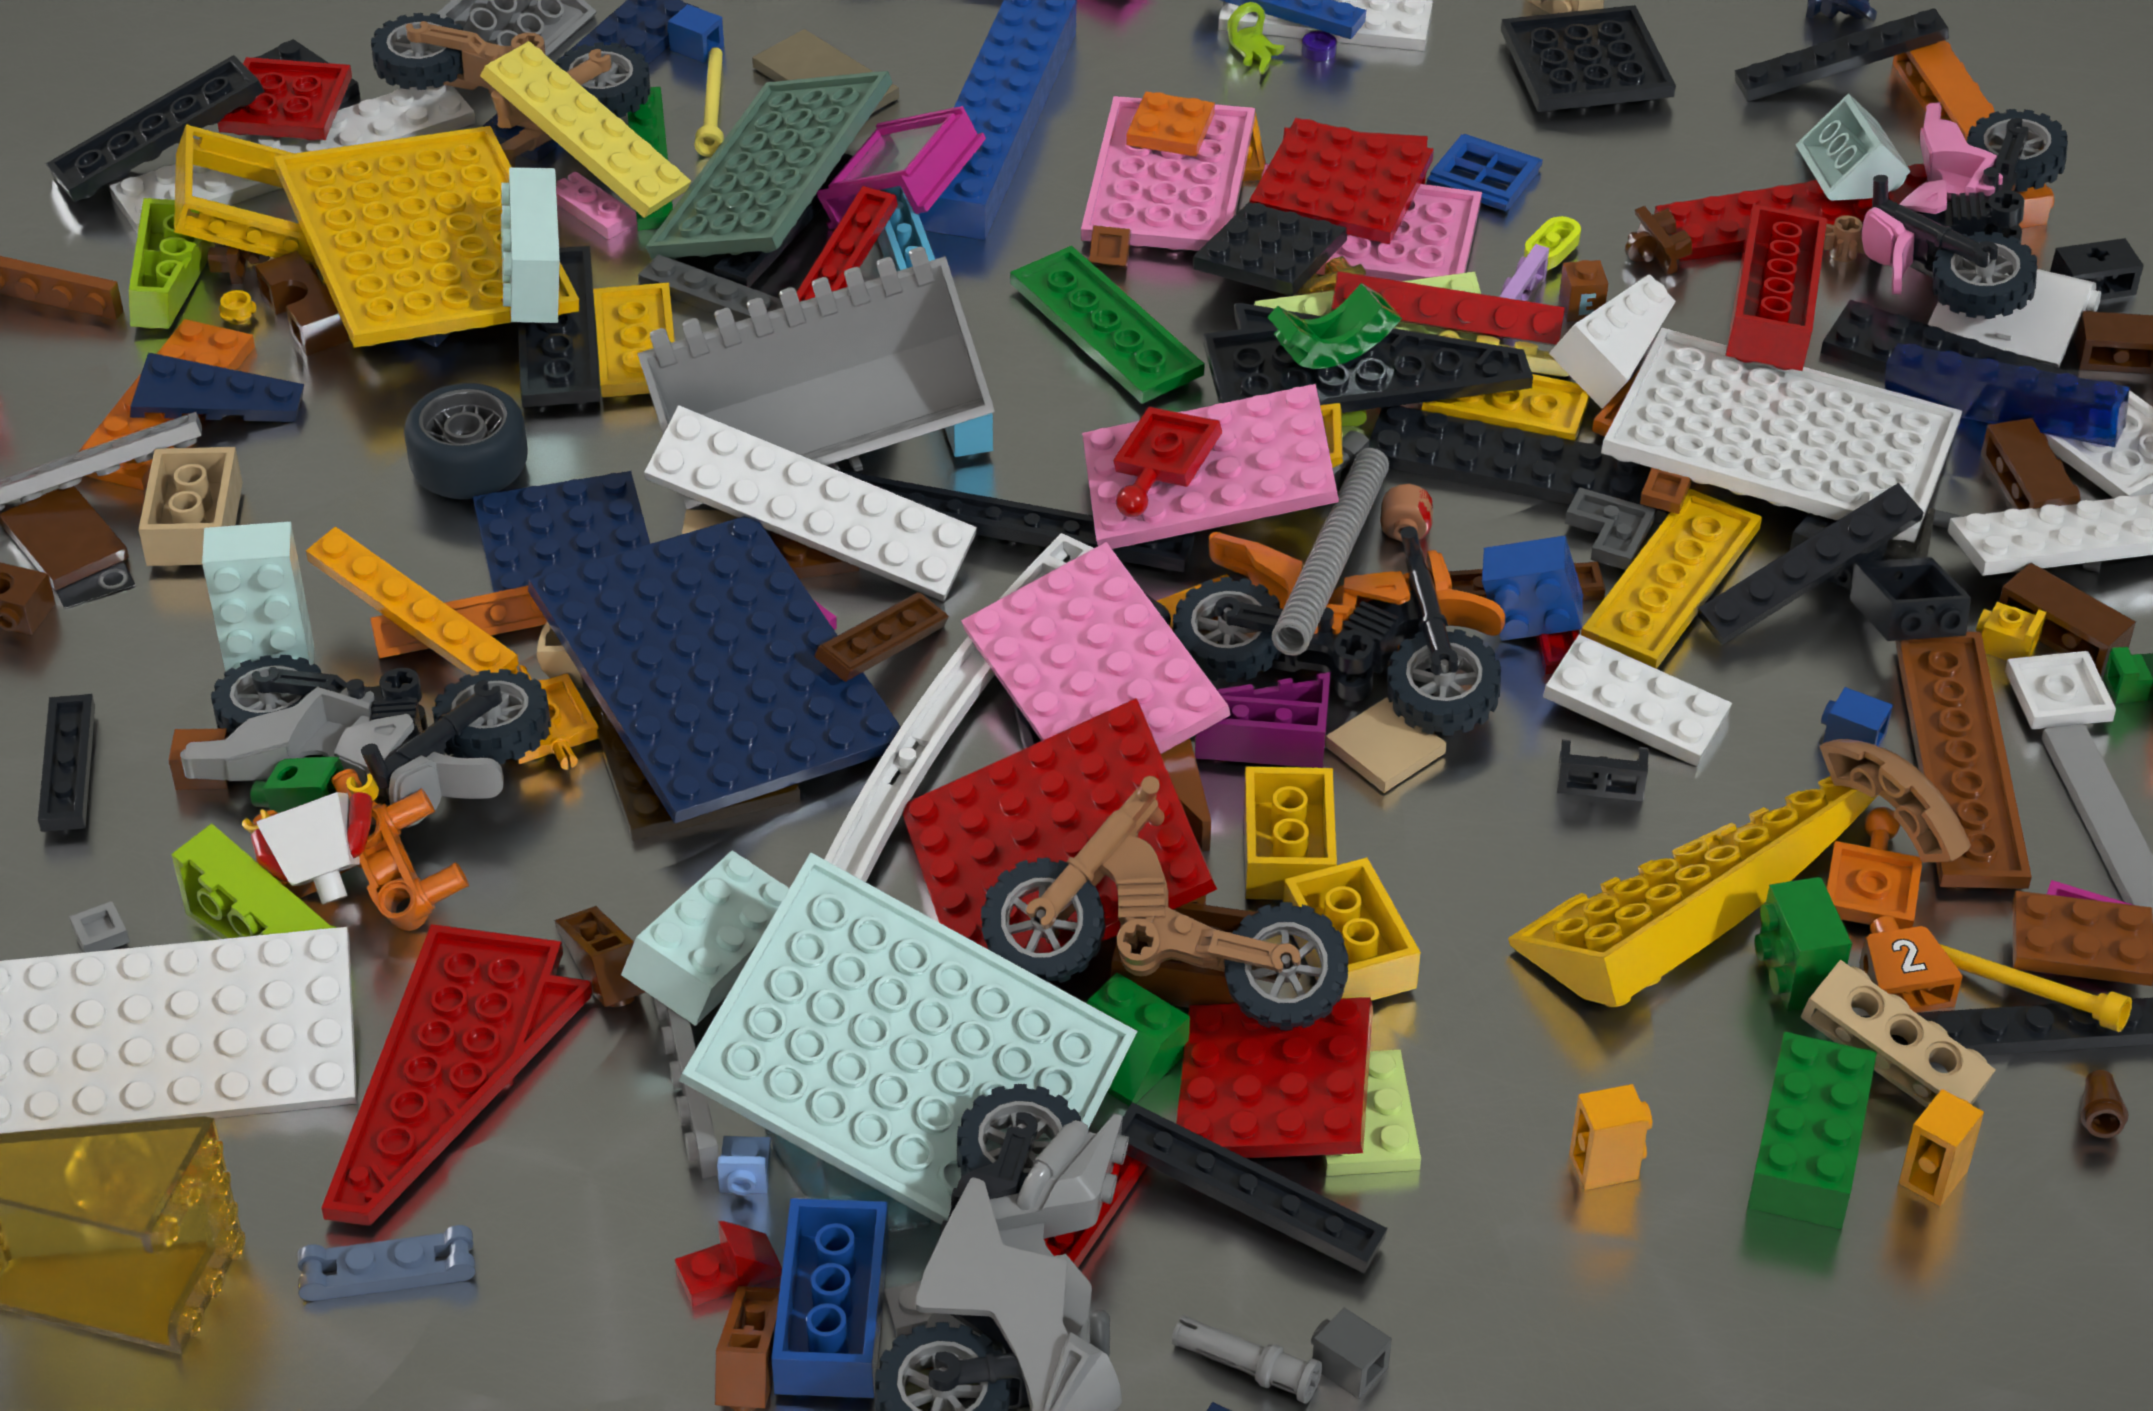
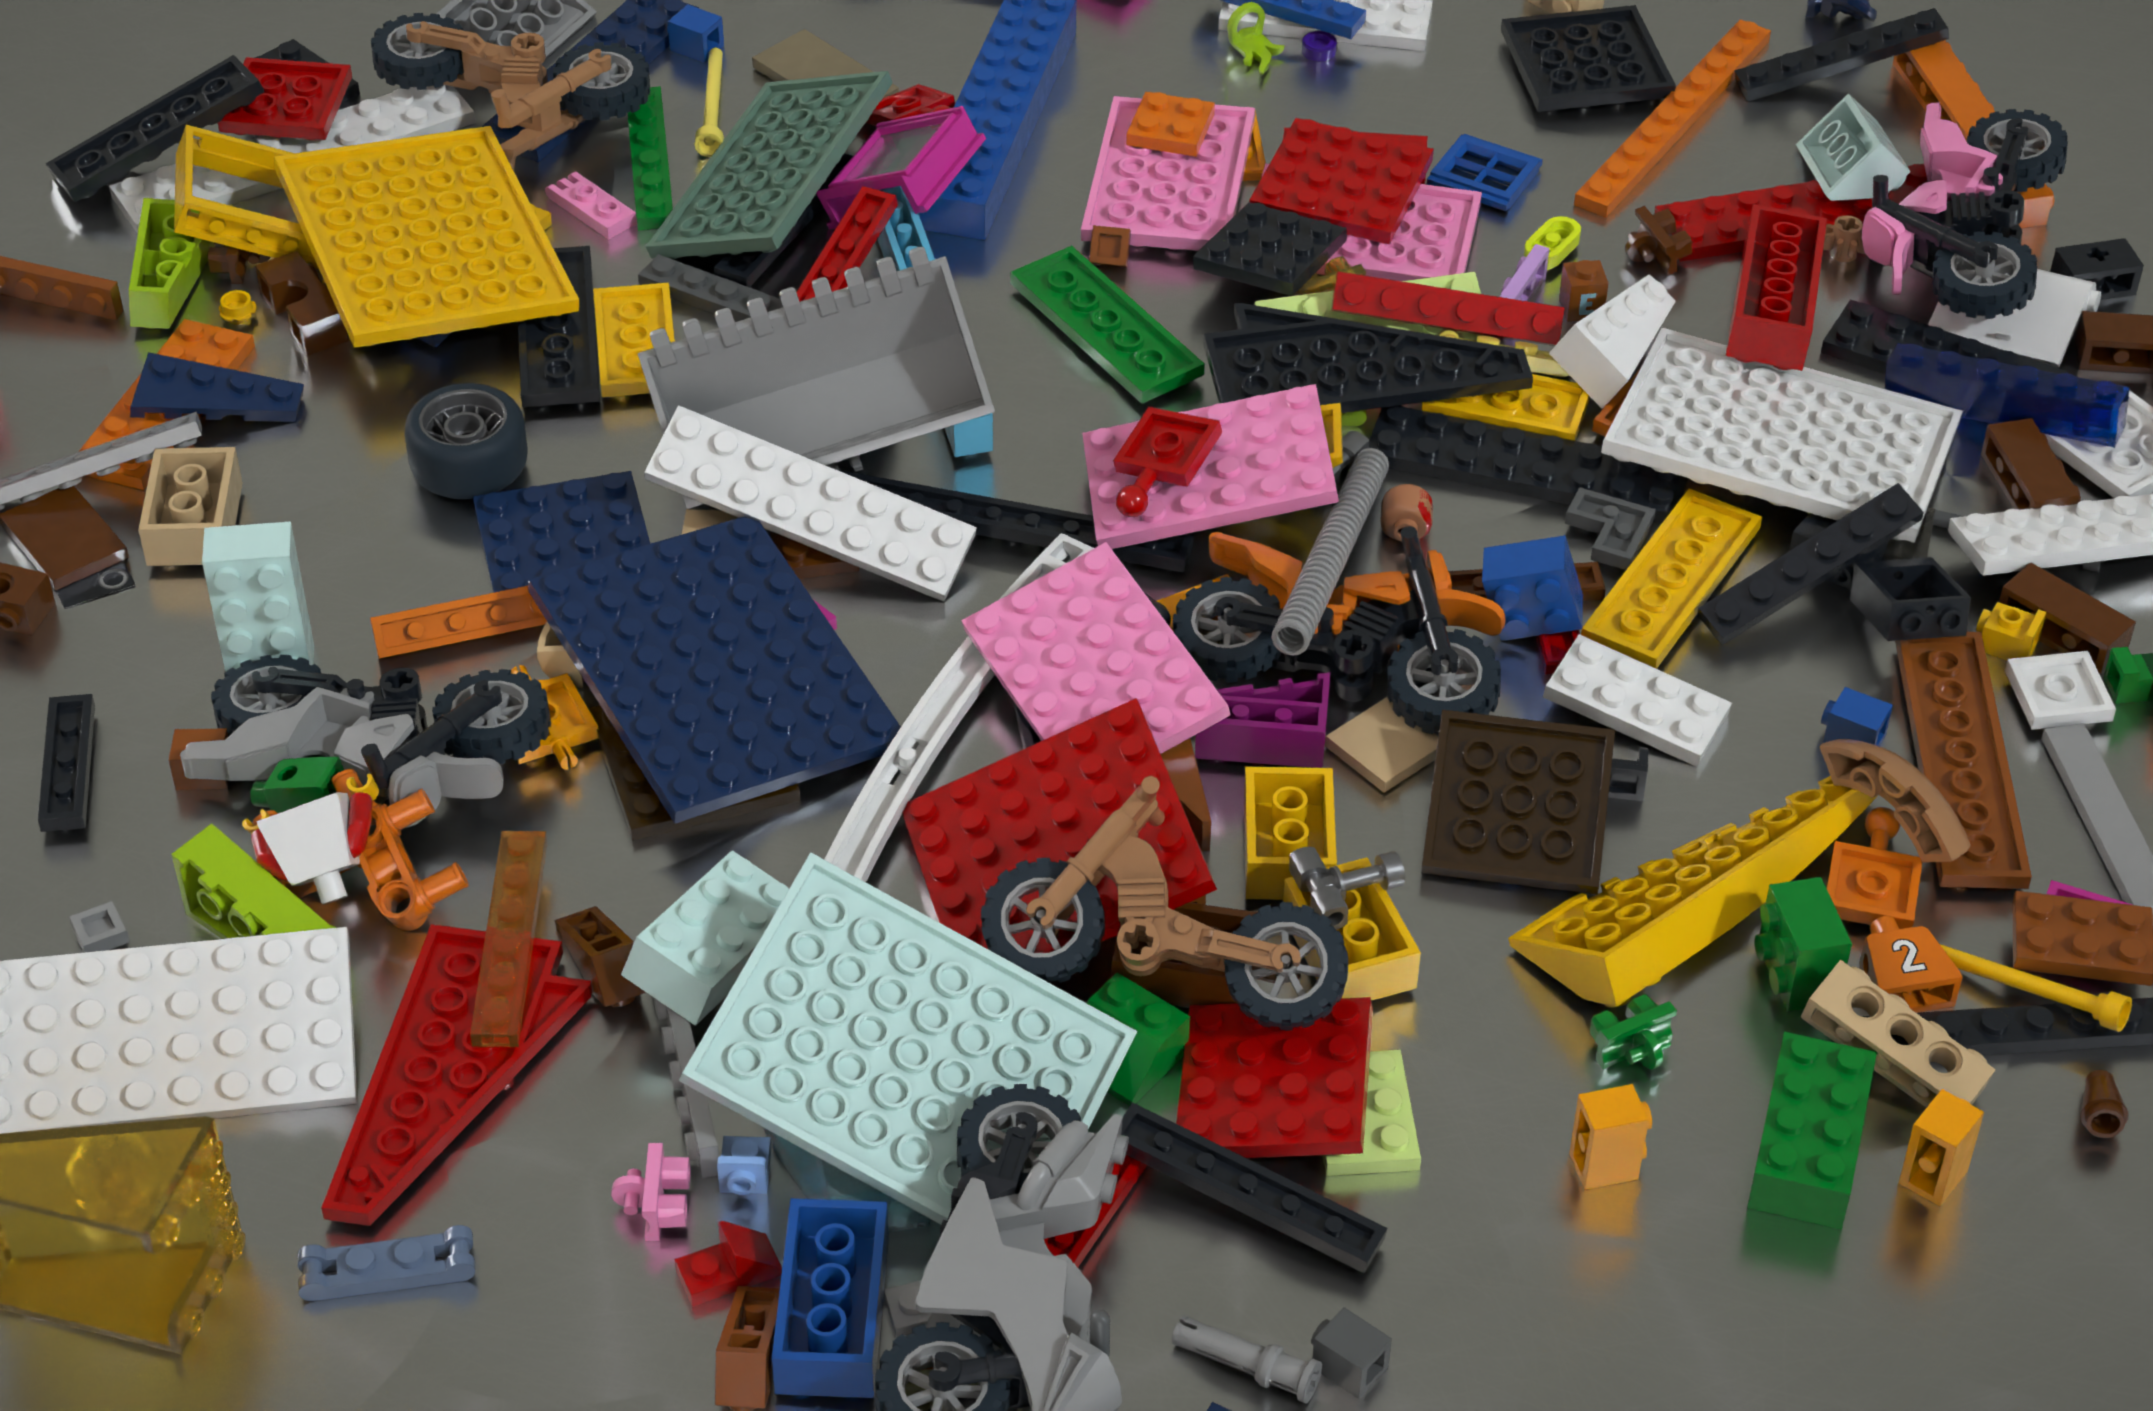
light orange plate [306,526,519,677] -> none
light yellow plate [480,41,692,218] -> none
light aqua brick [501,167,560,323] -> none
reddish brown tile [814,592,949,682] -> none
green arch [1268,283,1402,369] -> none
dark orange plate [1640,468,1691,514] -> none
none -> clear orange plate [470,831,547,1047]
none -> bright pink hips [611,1143,691,1241]
none -> red plate [865,84,955,135]
none -> flat silver bar [1289,847,1405,930]
none -> dark brown plate [1421,709,1615,895]
none -> orange plate [1574,19,1771,218]
none -> green hips [1590,994,1677,1070]

